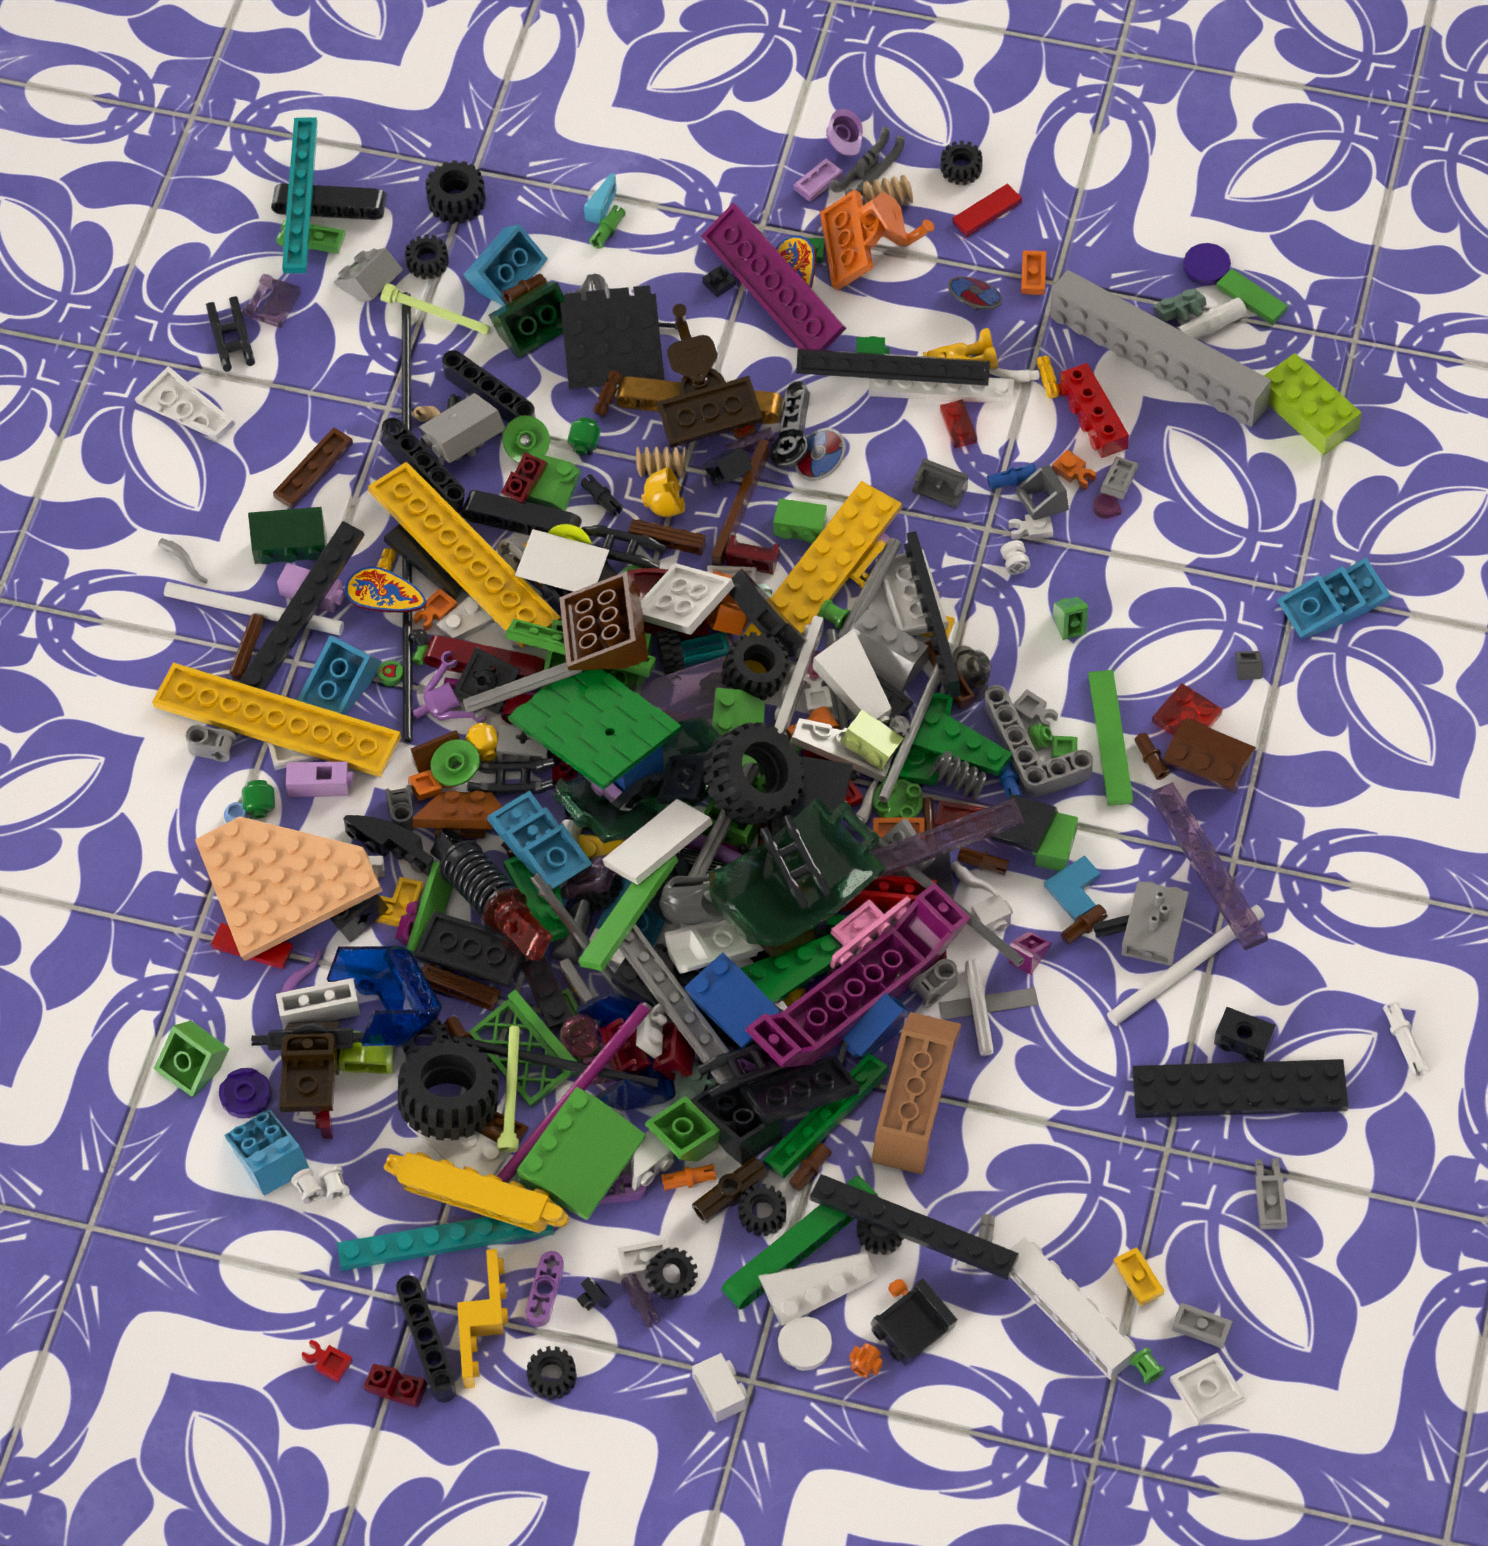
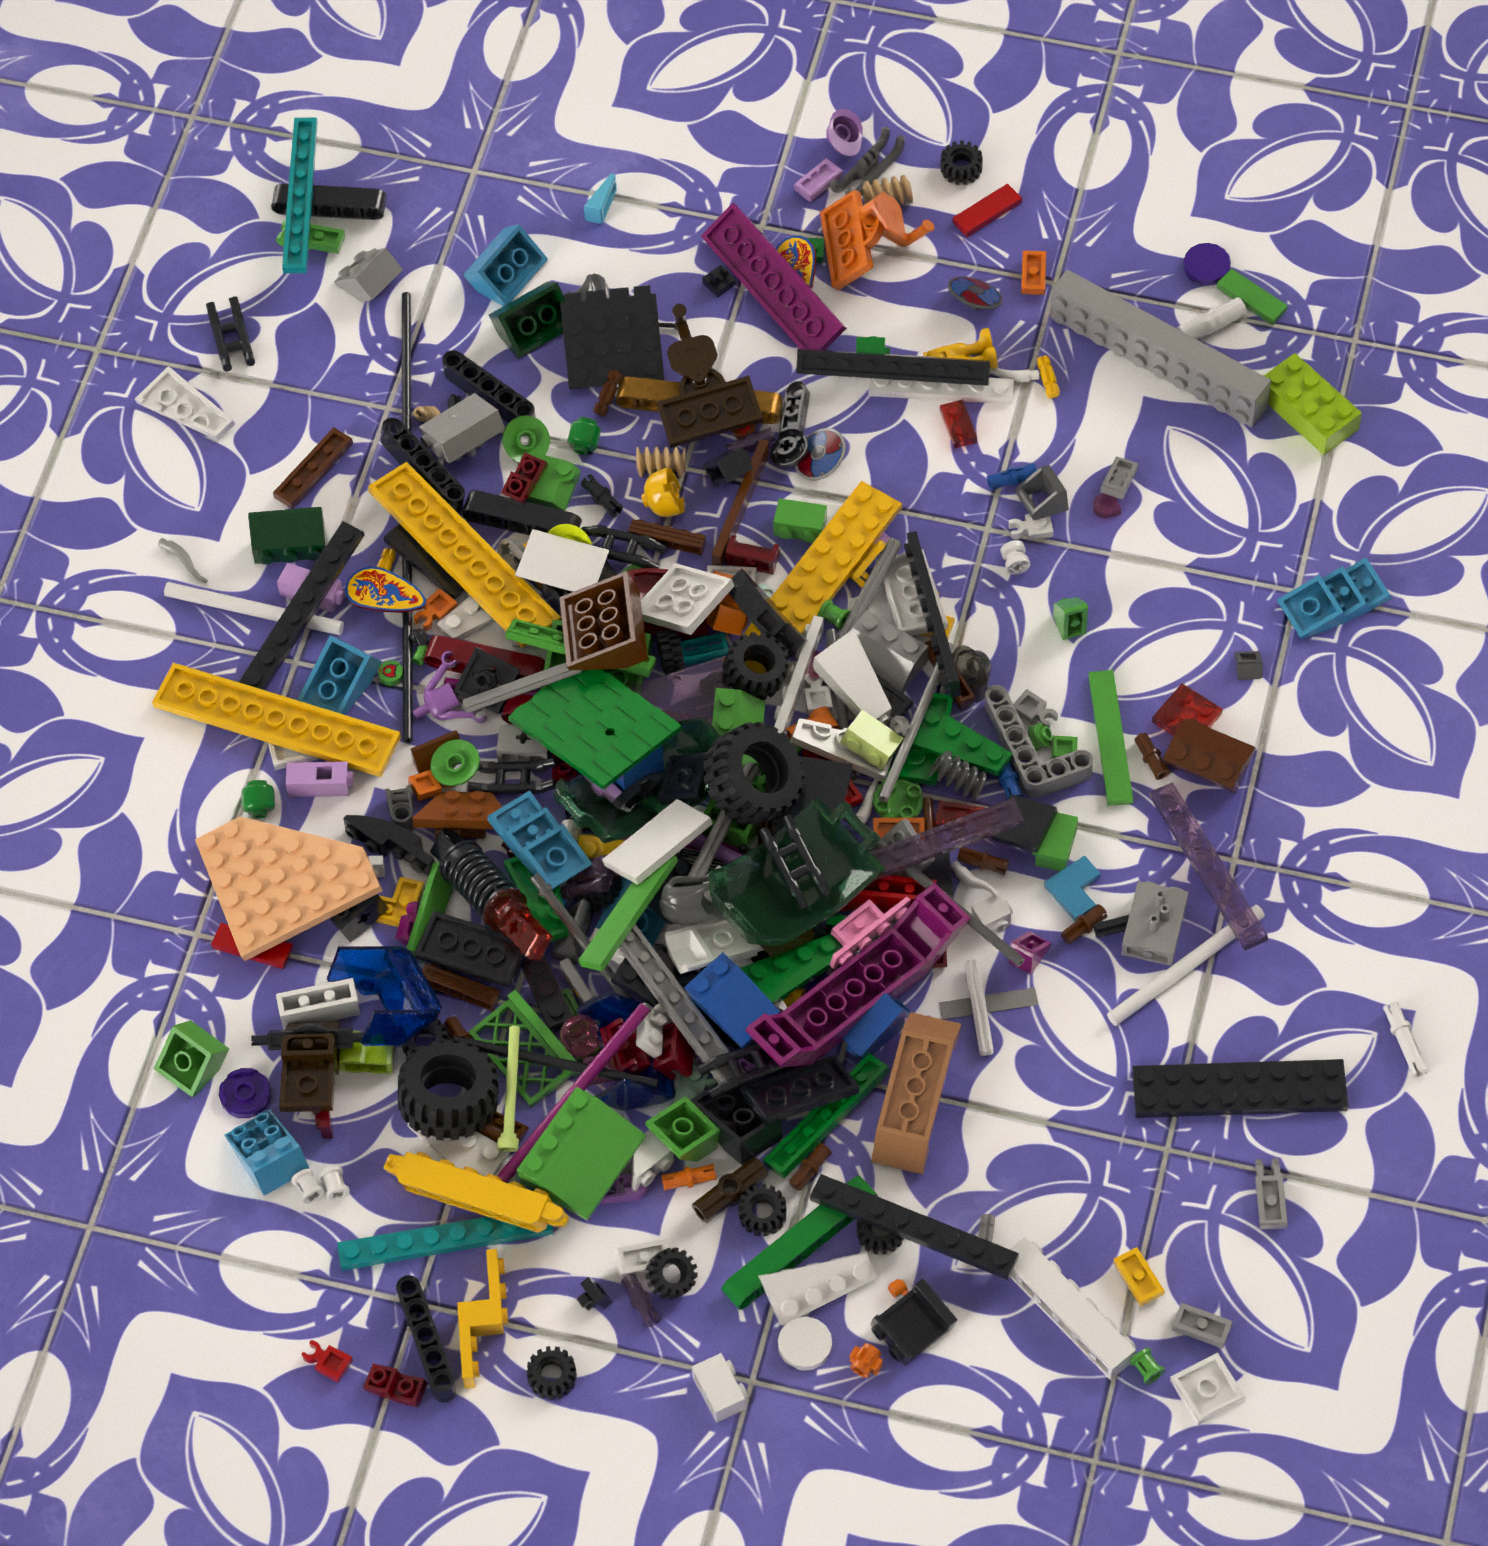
light grey piece [185,725,236,762] -> none
light blue plate [224,802,250,823] -> none
reddish brown axle [230,614,264,680] -> none
clear purple plate [242,273,301,328] -> none
medium lavender animal [280,950,322,993] -> none
yellowish green piece [381,283,491,335] -> none
black tyre [405,234,449,280] -> none
black tyre [426,160,486,224] -> none
yellow head [465,723,498,761] -> none
reddish brown axle [502,274,547,304] -> none
medium lavender beam [525,1251,564,1327] -> none
bright green pin [589,205,626,249] -> none
light grey piece [909,959,958,1007] -> none
dark grey hinge [912,458,968,509] -> none
orange plate [1052,449,1097,489] -> none
red brick [1058,363,1129,458] -> none
sand green hinge [1153,289,1207,322] -> none
black brick [1214,1007,1276,1062] -> none

